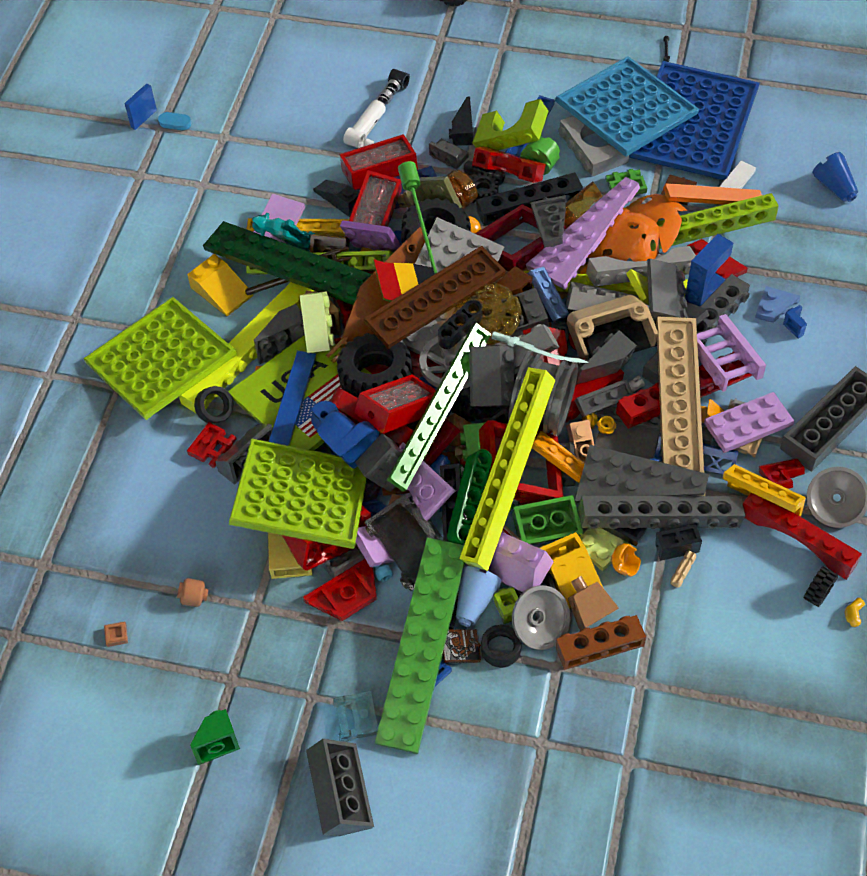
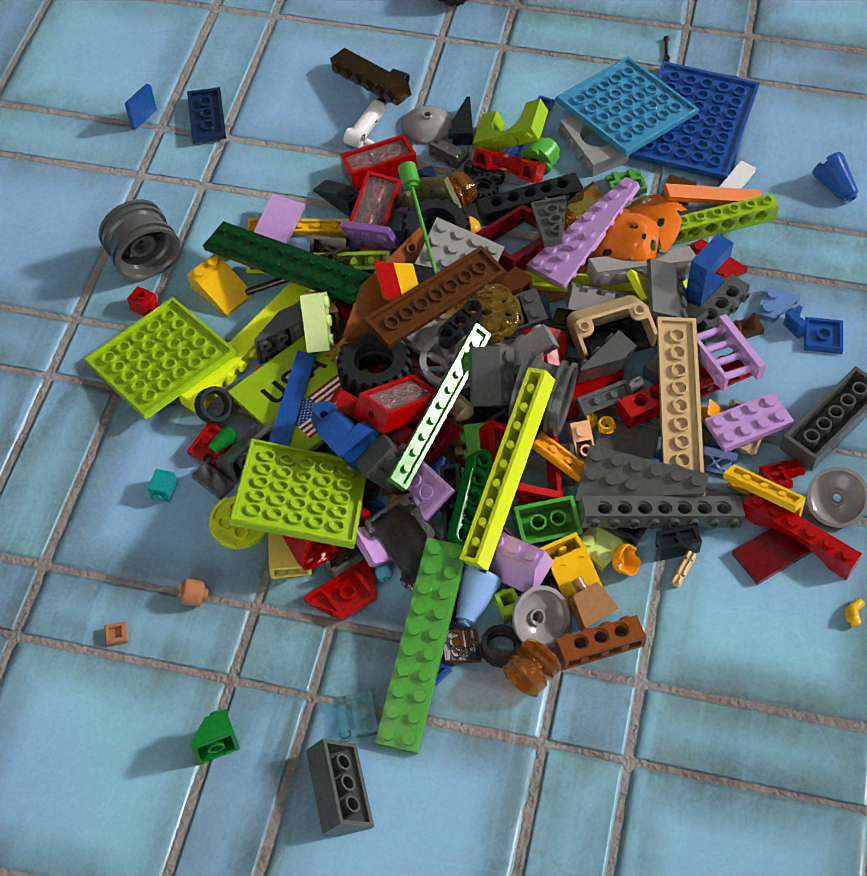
dark azure tile [158,112,191,131] -> none
teal animal [252,213,315,250] -> none
light aqua sword [492,331,588,363] -> none
medium blue tile [527,267,569,322] -> none
black tyre [803,566,838,607] -> none
none -> dark grey wheel [98,199,181,281]
none -> red brick [127,286,159,316]
none -> teal brick [147,469,178,503]
none -> dark blue plate [187,87,227,143]
none -> dark grey tile [192,462,235,500]
none -> green cone [208,425,238,454]
none -> neon yellow tile [209,496,267,549]
none -> dark brown brick [330,48,412,106]
none -> light grey dish [403,105,452,144]
none -> tan plate [449,393,474,422]
none -> clear orange wheel [503,638,561,697]
none -> dark red tile [732,528,812,585]
none -> reddish brown tile [733,313,764,339]
none -> blue tile [804,317,843,354]

